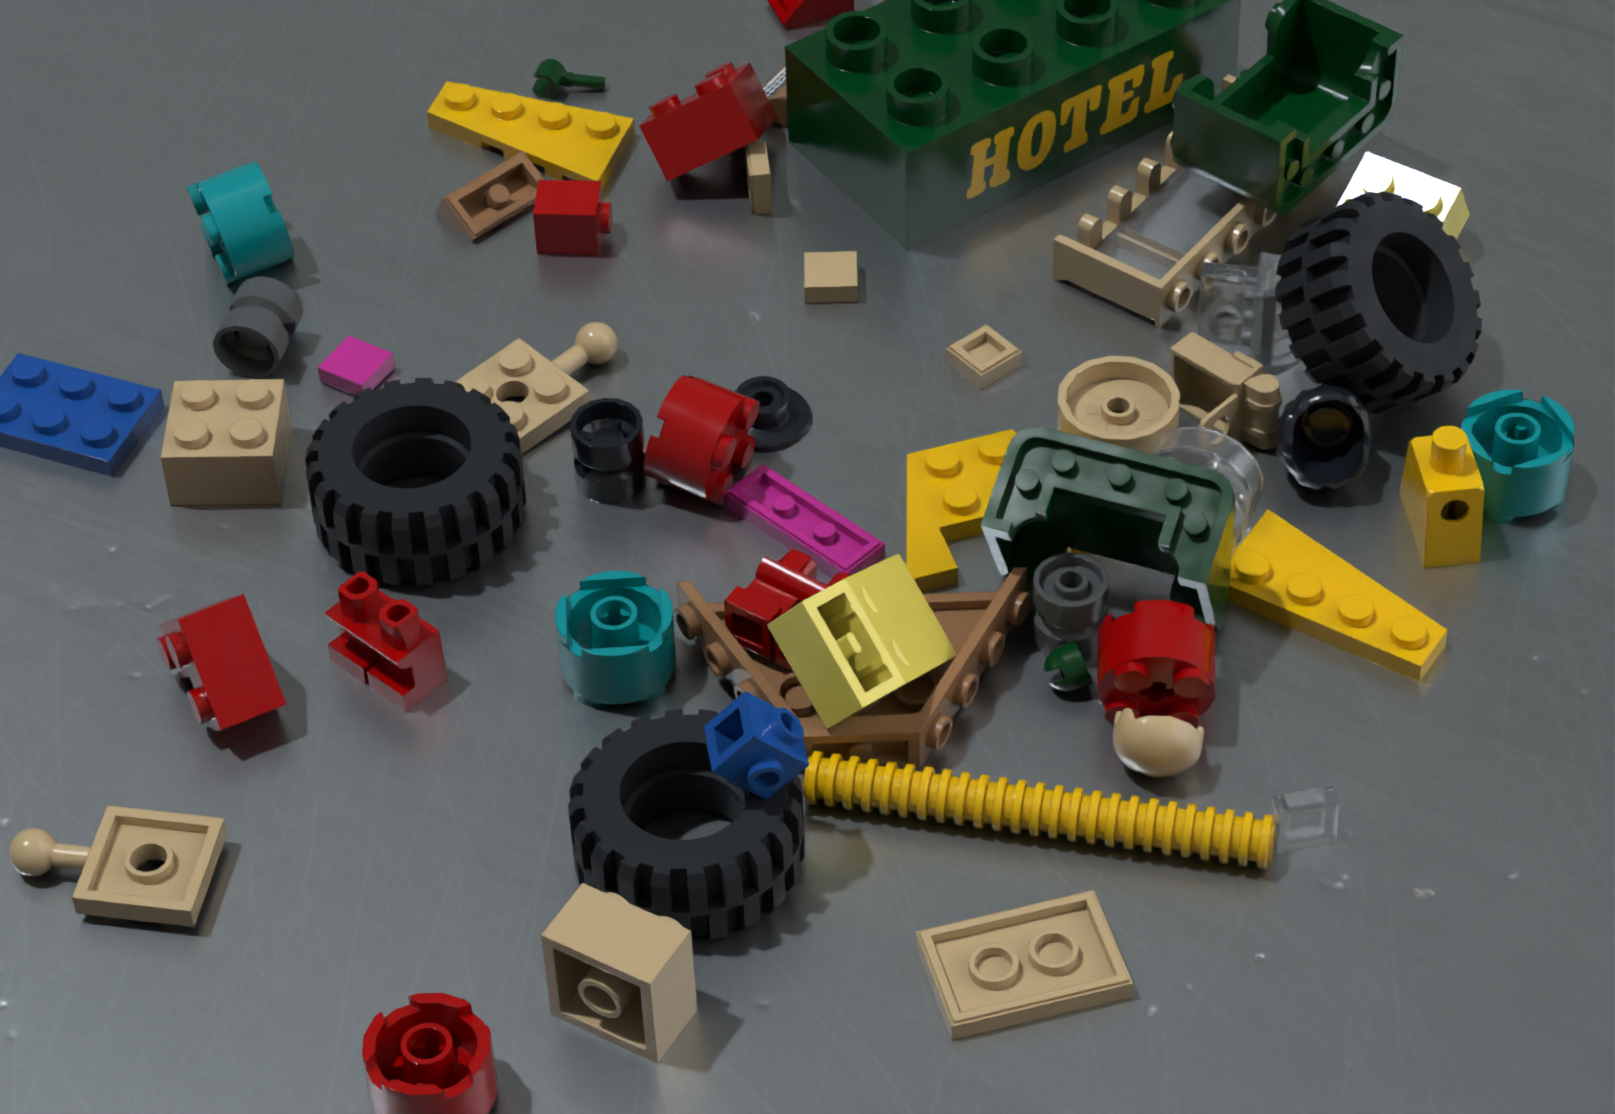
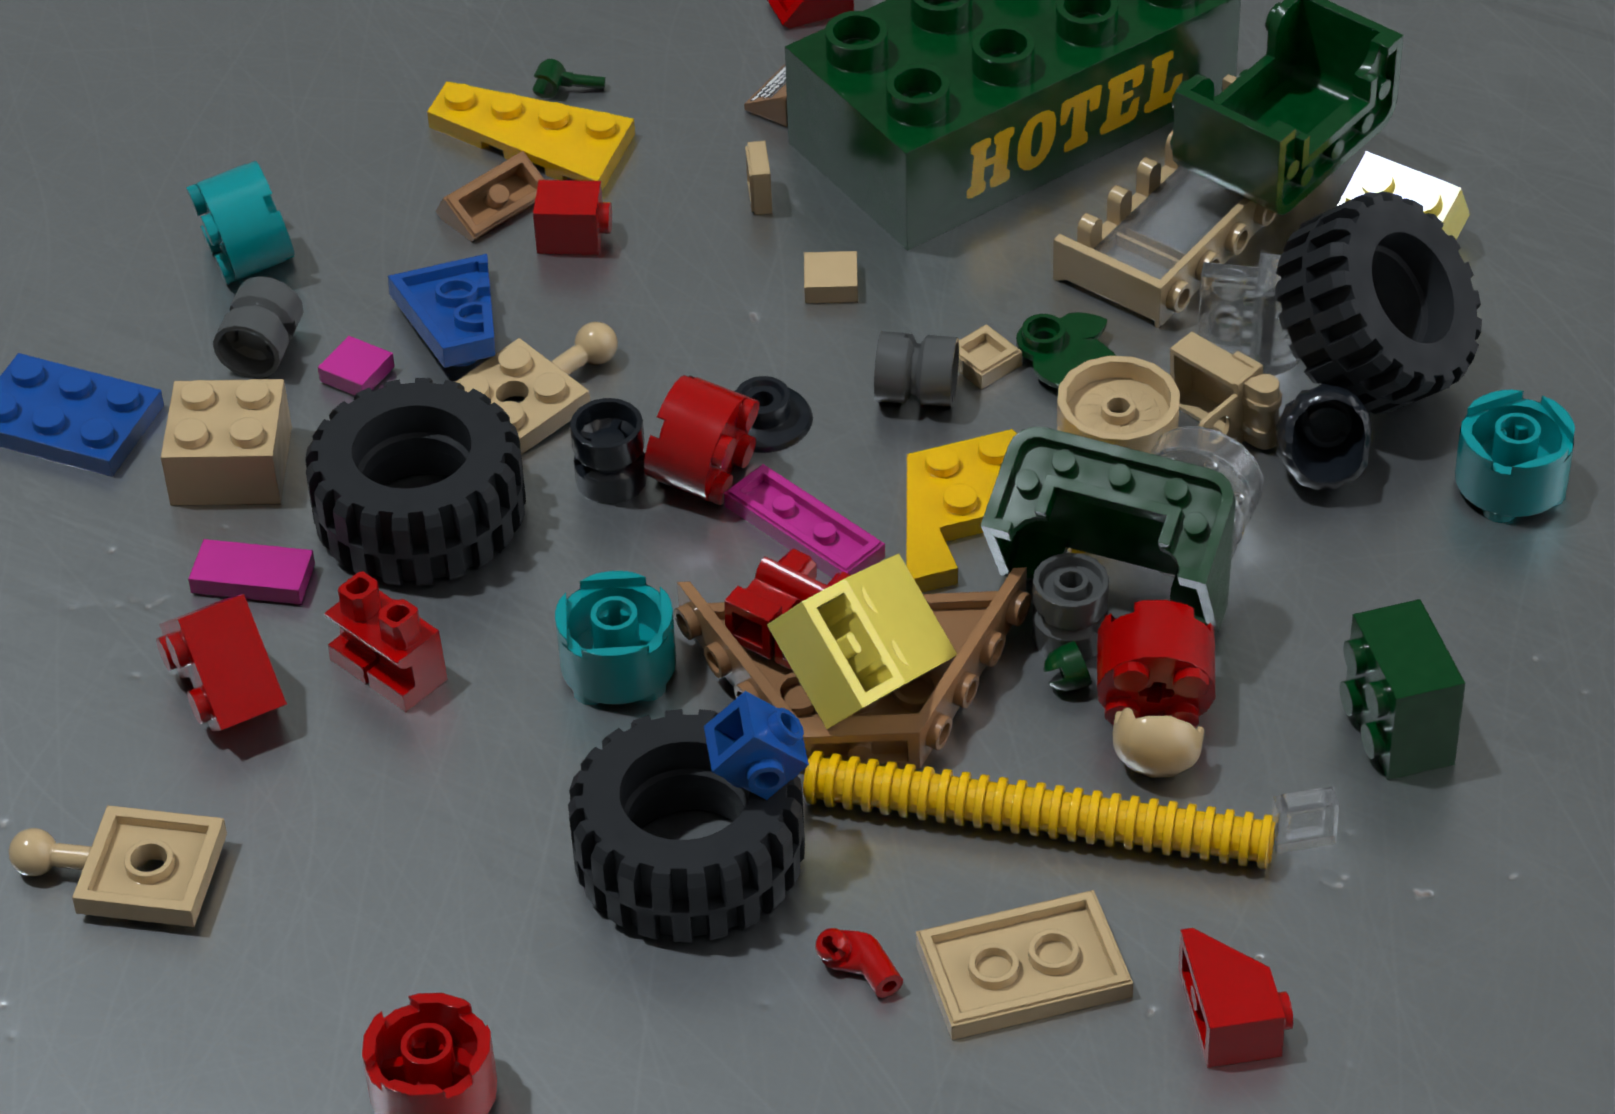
tan brick [541,883,697,1063] -> none
red brick [639,62,777,181] -> none
yellow wing [1228,509,1447,682] -> none
yellow torso [1400,426,1484,568] -> none
none -> dark pink tile [188,539,315,604]
none -> blue wing [388,254,495,368]
none -> red arm [815,928,903,998]
none -> dark grey wheel [874,331,959,407]
none -> dark green plate [1016,312,1116,388]
none -> red slope [1178,928,1293,1068]
none -> dark green brick [1340,599,1466,780]

